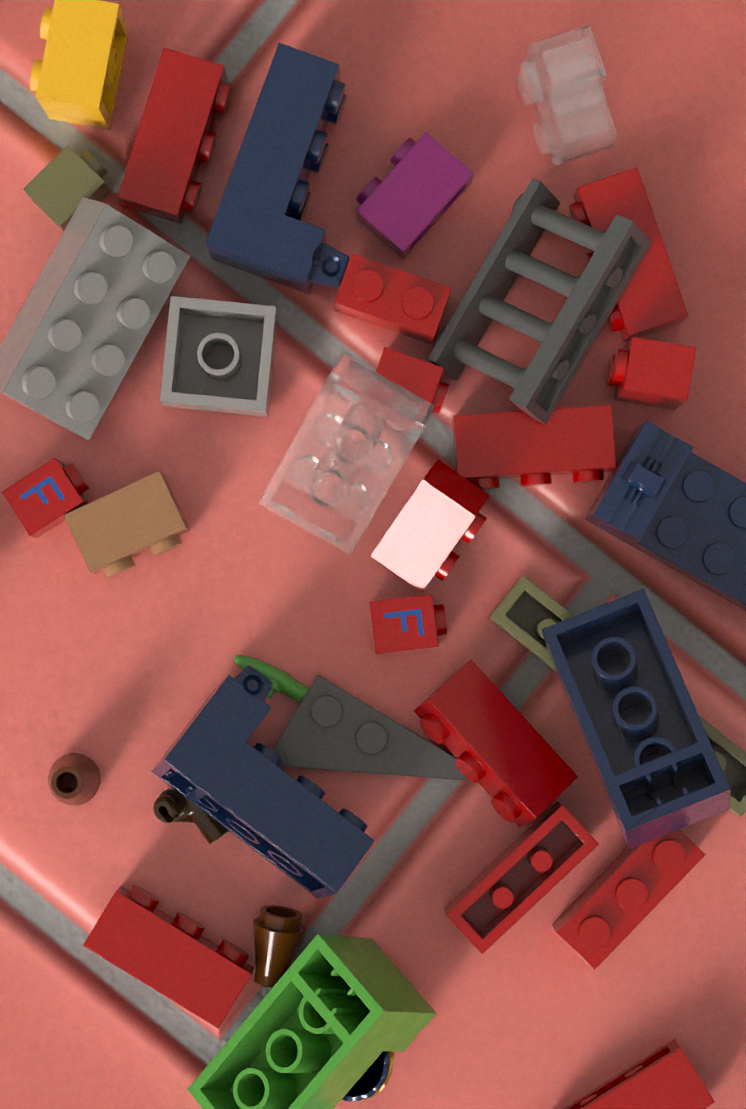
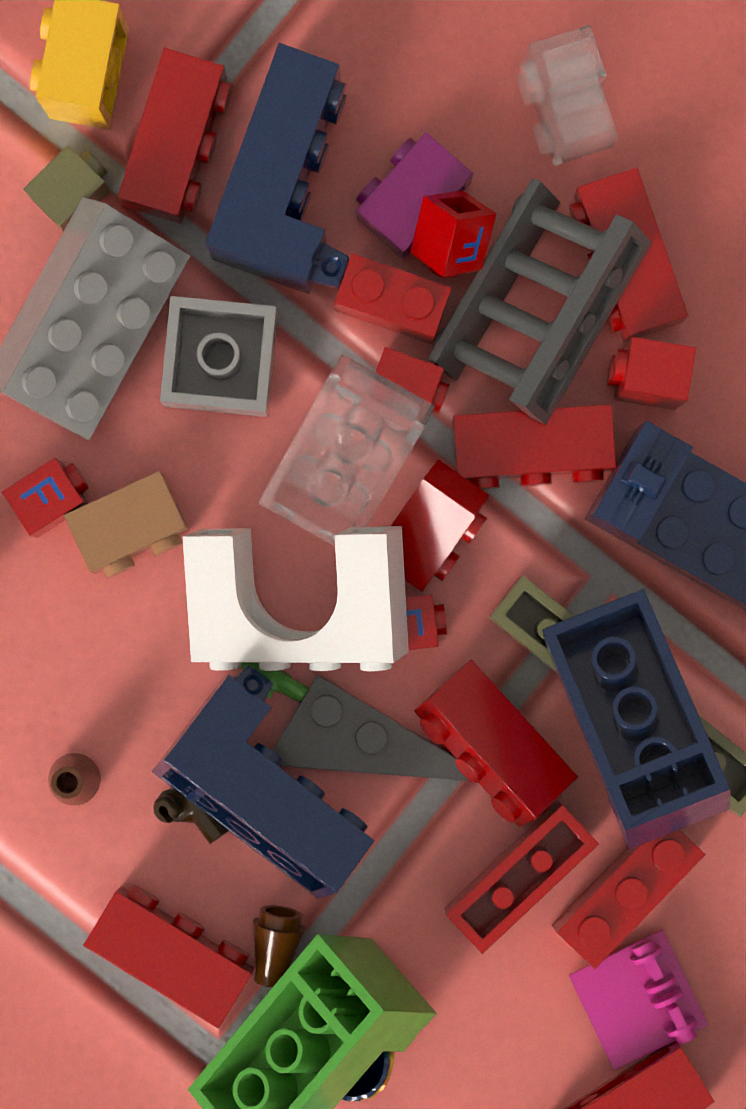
none -> white arch [183,526,409,671]
none -> red brick [410,190,497,278]
none -> dark pink hinge [569,930,708,1071]

